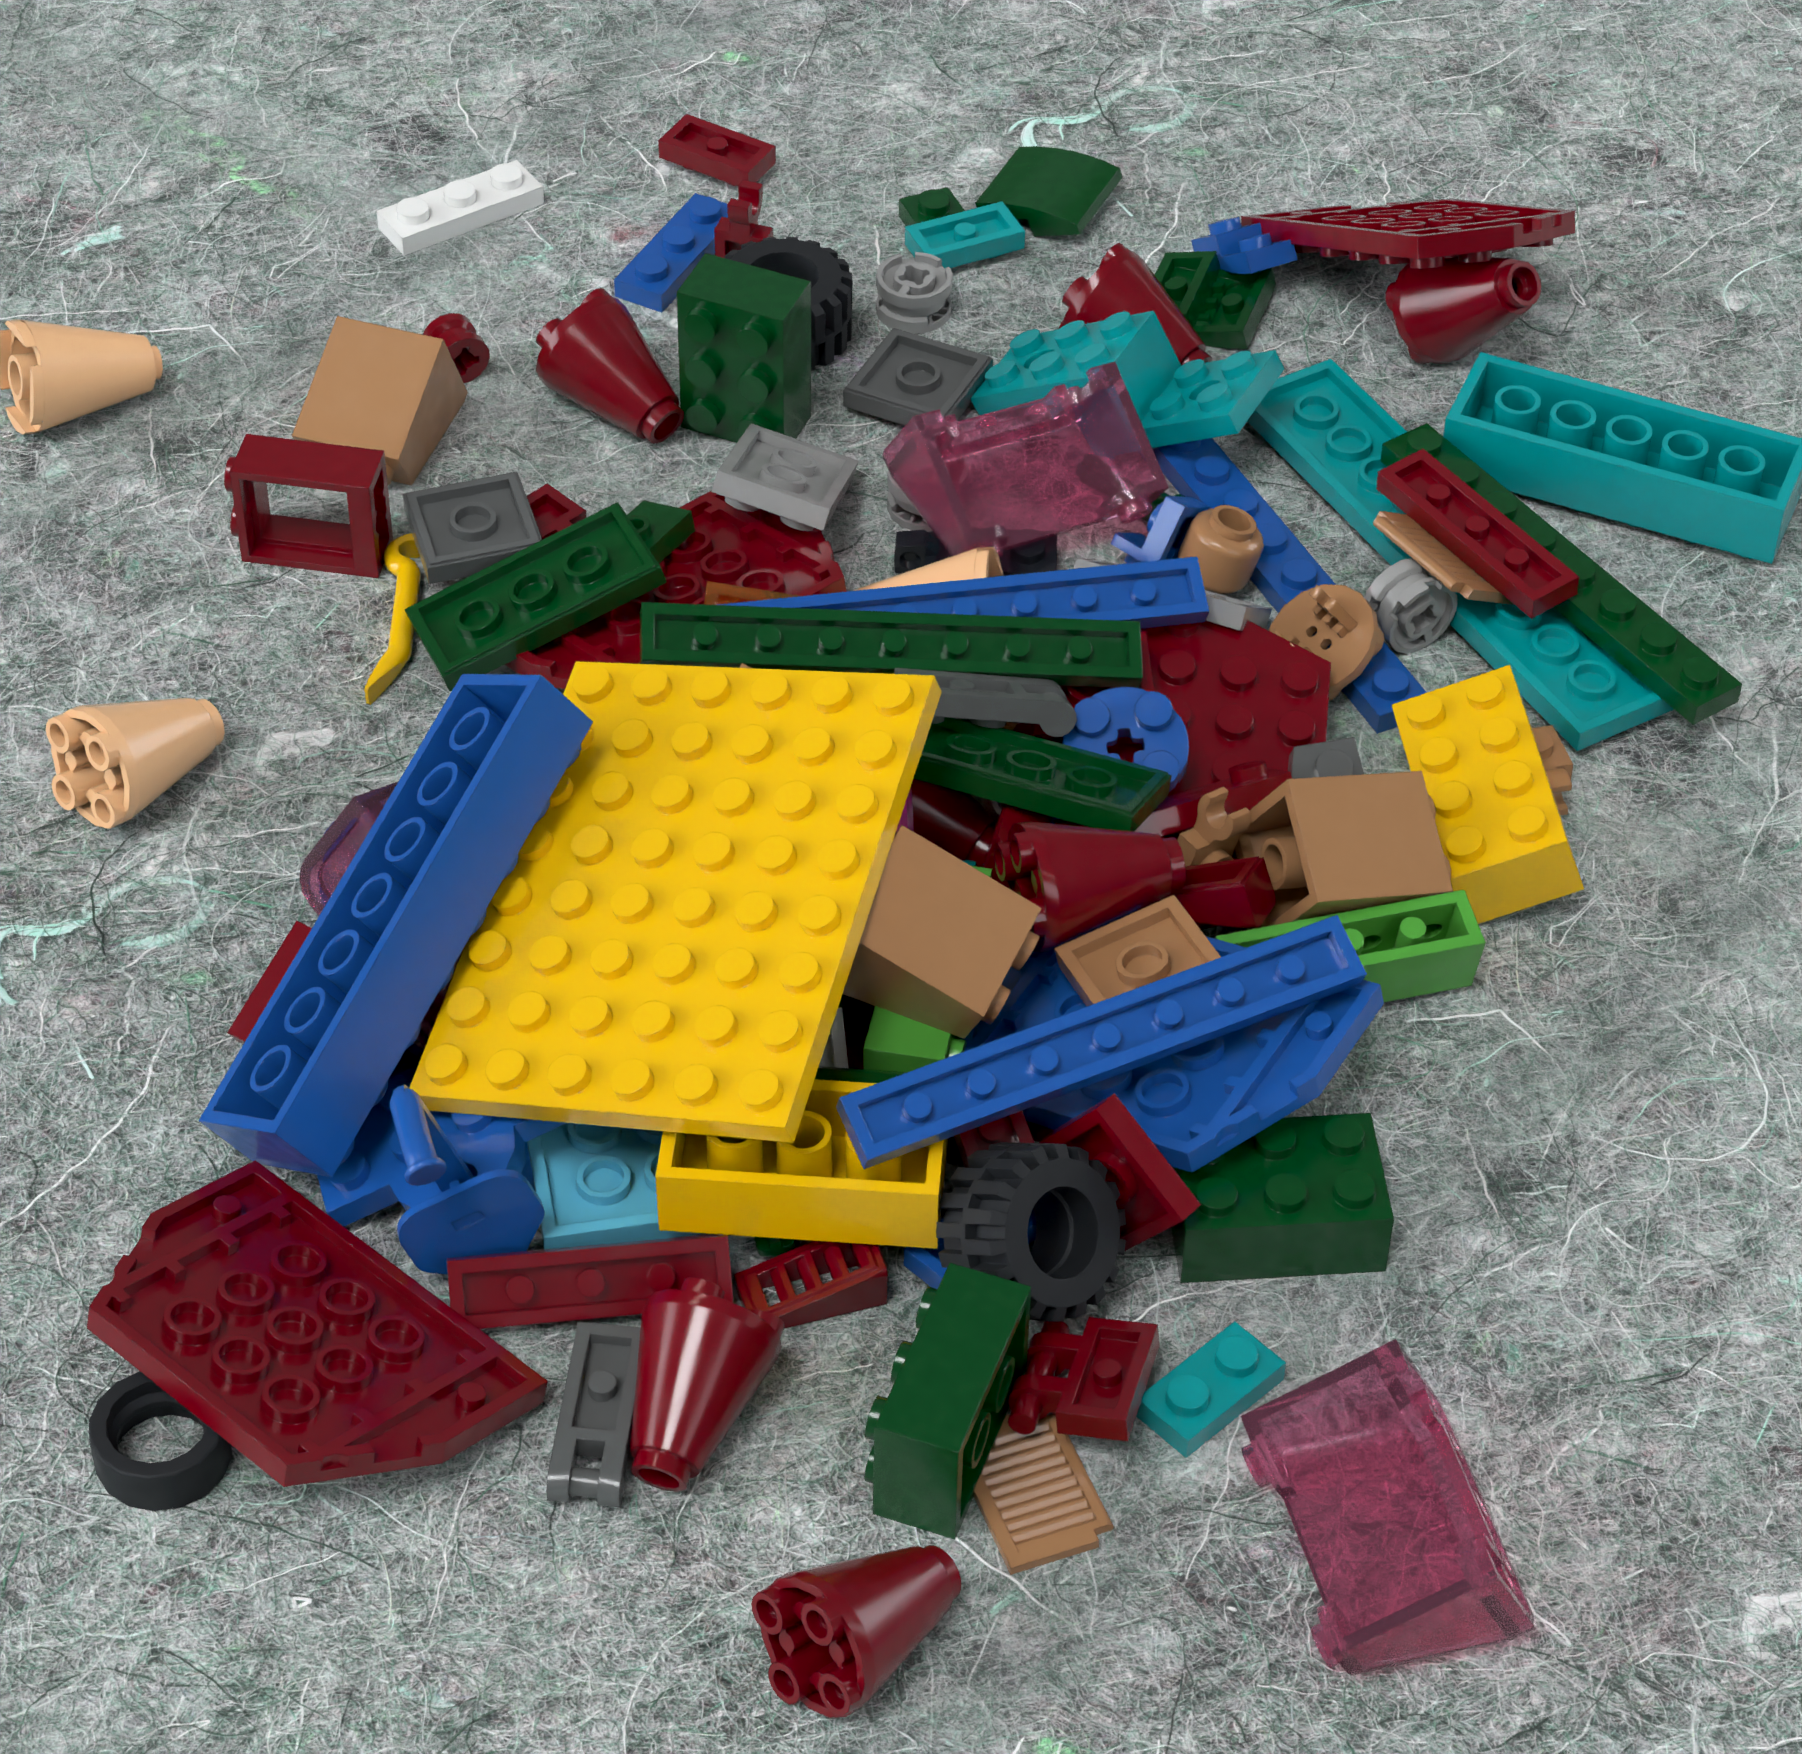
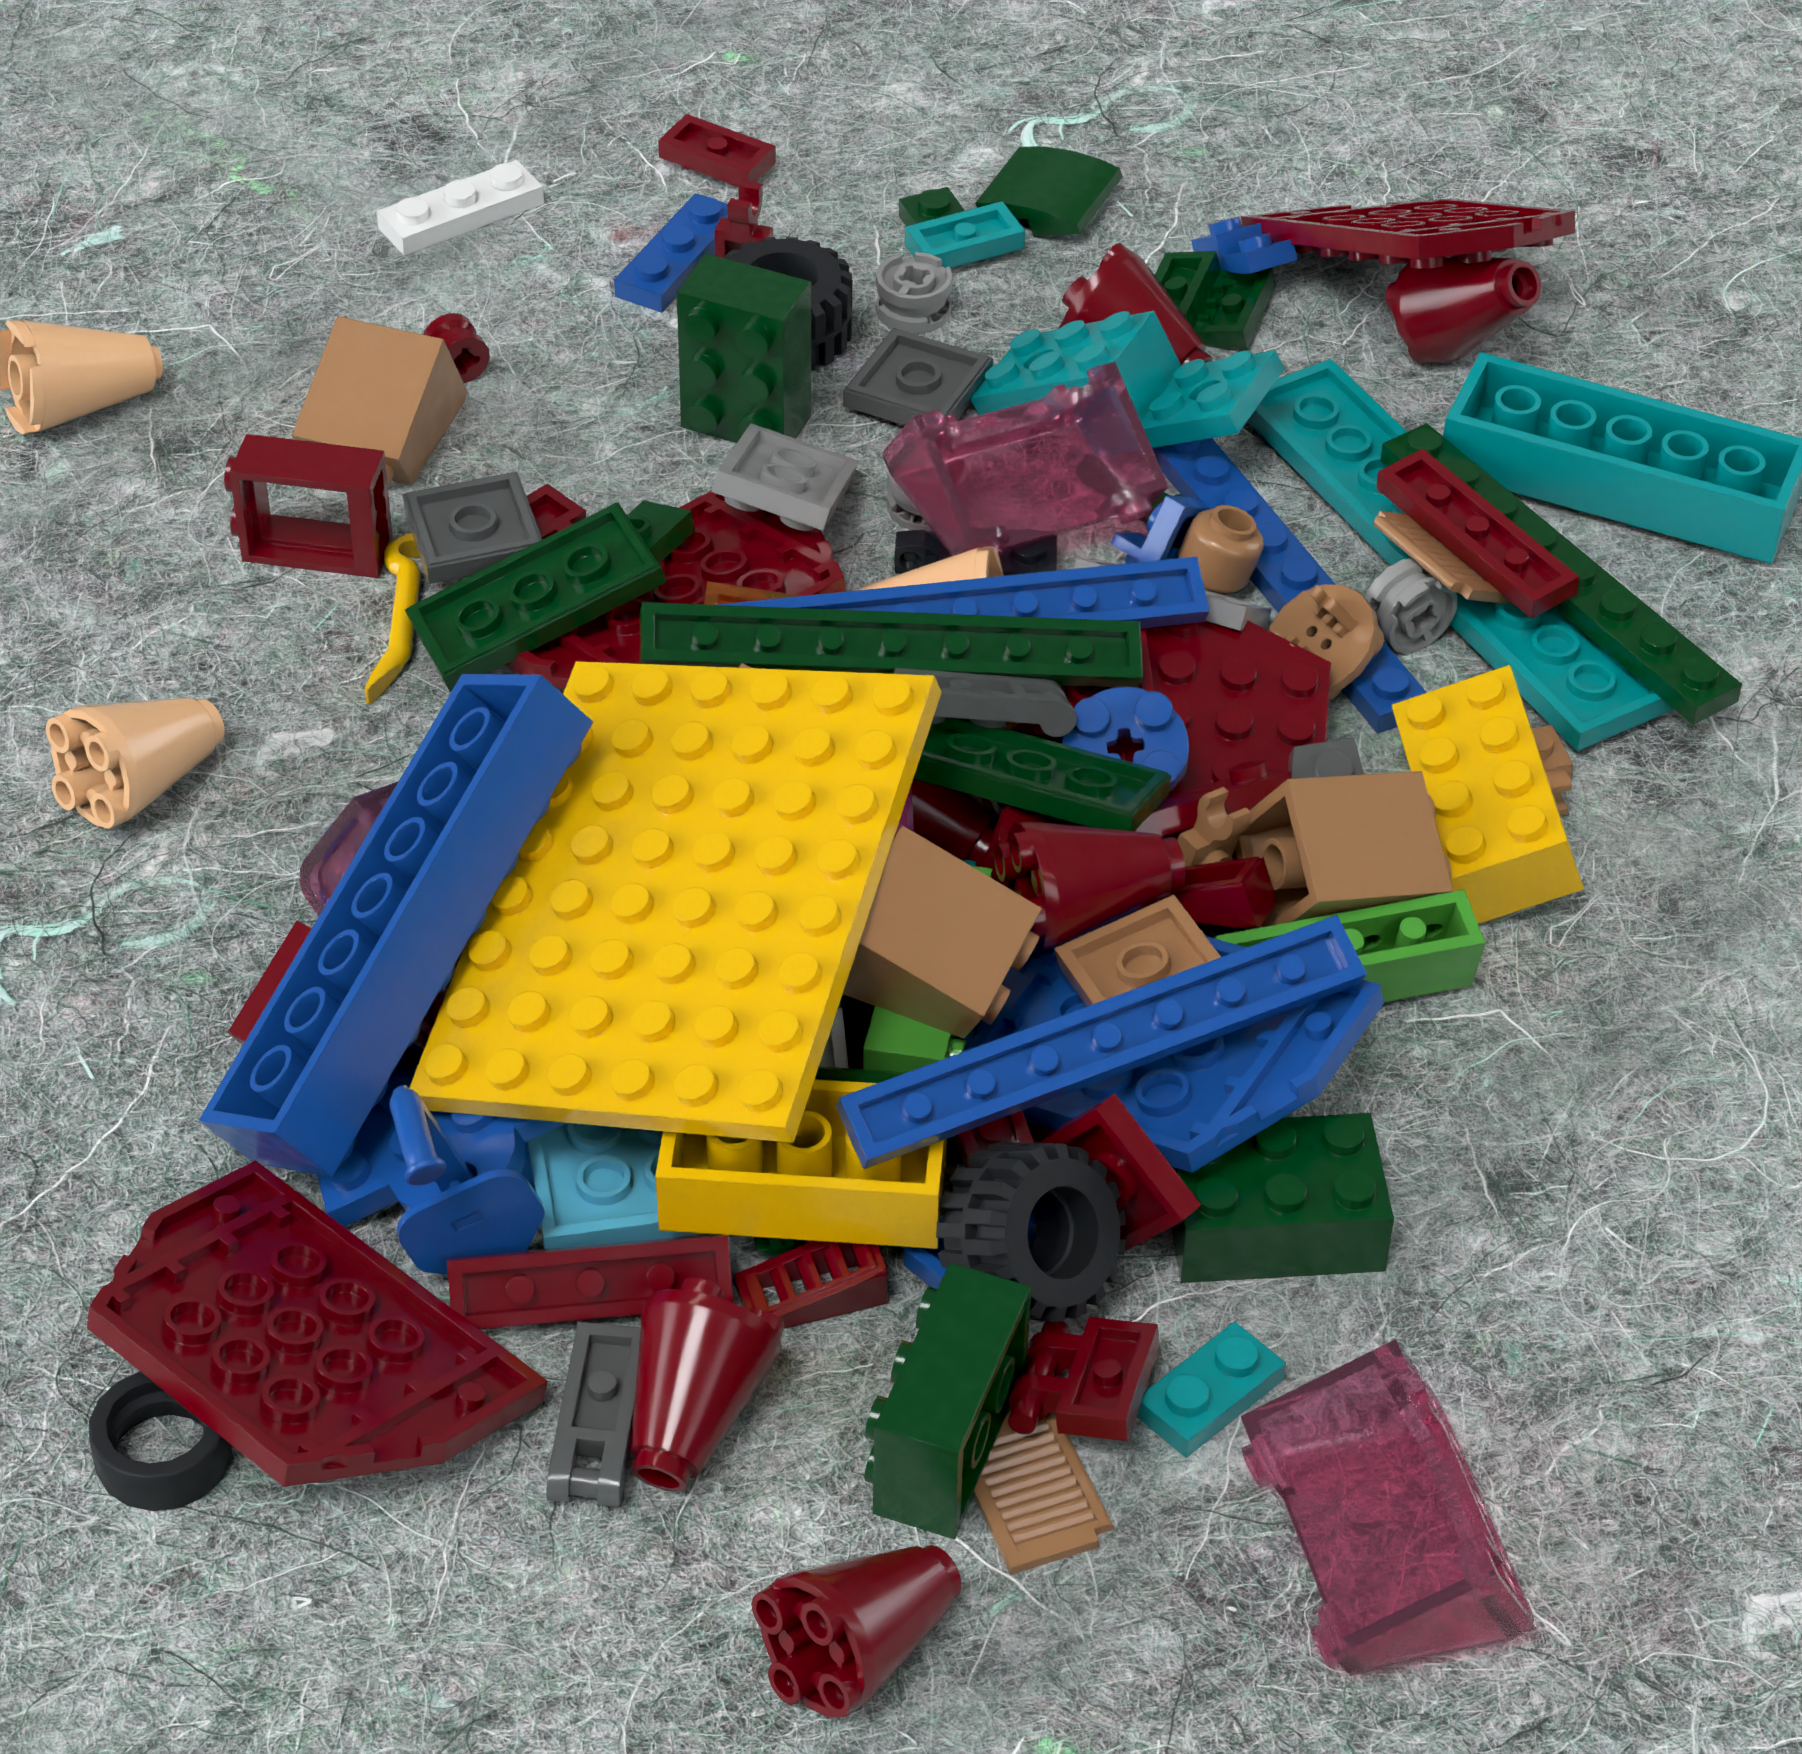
dark red cone [536,288,684,444] -> none

